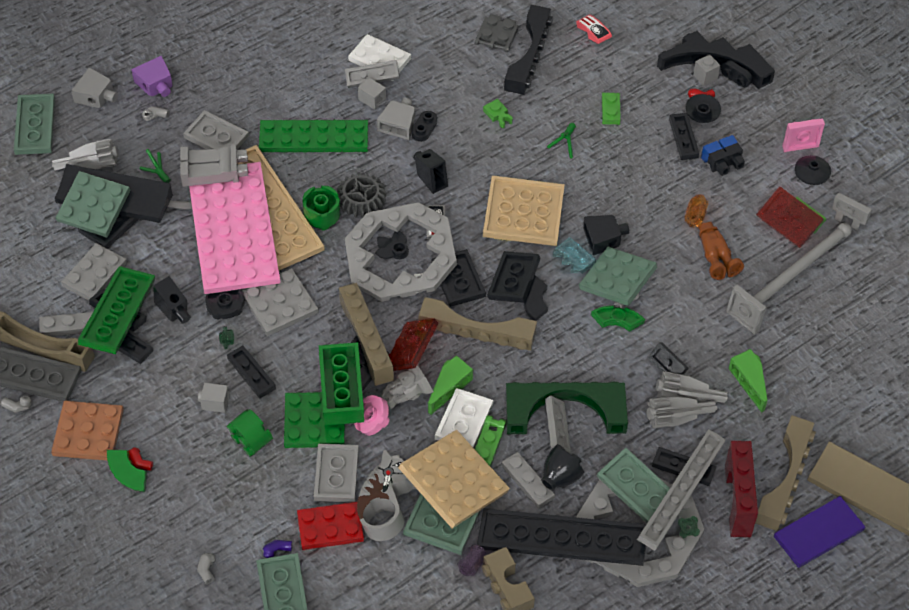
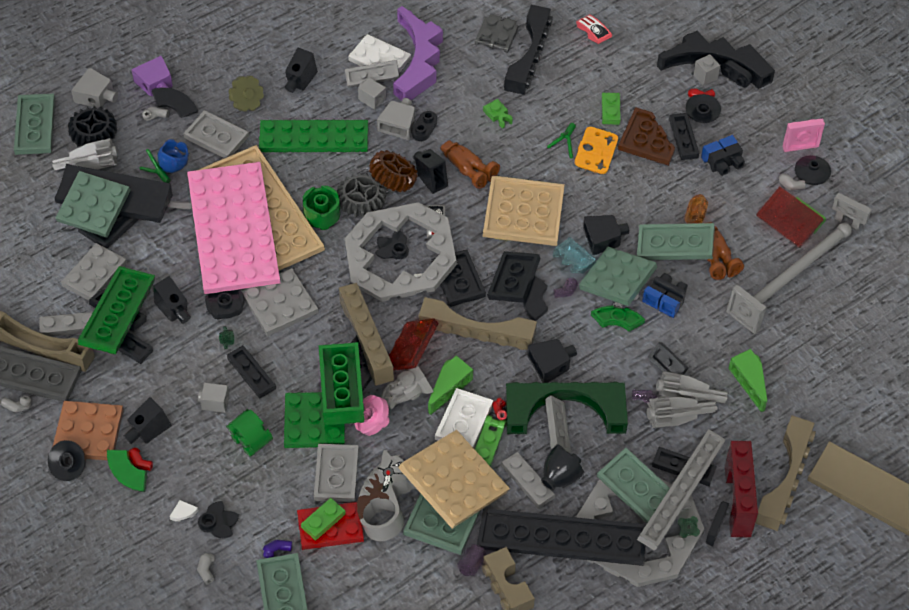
light grey hips [180,145,248,187] -> none
dark purple tile [774,496,865,568] -> none
none -> black dish [48,440,86,481]
none -> black gear [68,105,117,147]
none -> black torso [123,397,172,444]
none -> black tile [152,88,198,118]
none -> blue hair [157,139,189,173]
none -> white tile [170,500,198,522]
none -> black plate [198,501,239,538]
none -> olive plant [229,76,264,112]
none -> black torso [285,47,318,93]
none -> bright green plate [301,498,345,541]
none -> reddish brown gear [369,150,418,193]
none -> medium lavender arch [393,6,443,101]
none -> dark orange piece [440,140,500,189]
none -> red arm [492,398,507,420]
none -> black torso [527,339,577,383]
none -> clear purple arm [553,277,578,298]
none -> light orange axle [574,127,618,174]
none -> reddish brown plate [618,107,675,166]
none -> clear purple arm [632,390,658,405]
none -> sand green plate [637,223,715,260]
none -> hips [642,273,688,318]
none -> black tile [706,501,729,546]
none -> light grey arm [779,173,805,190]

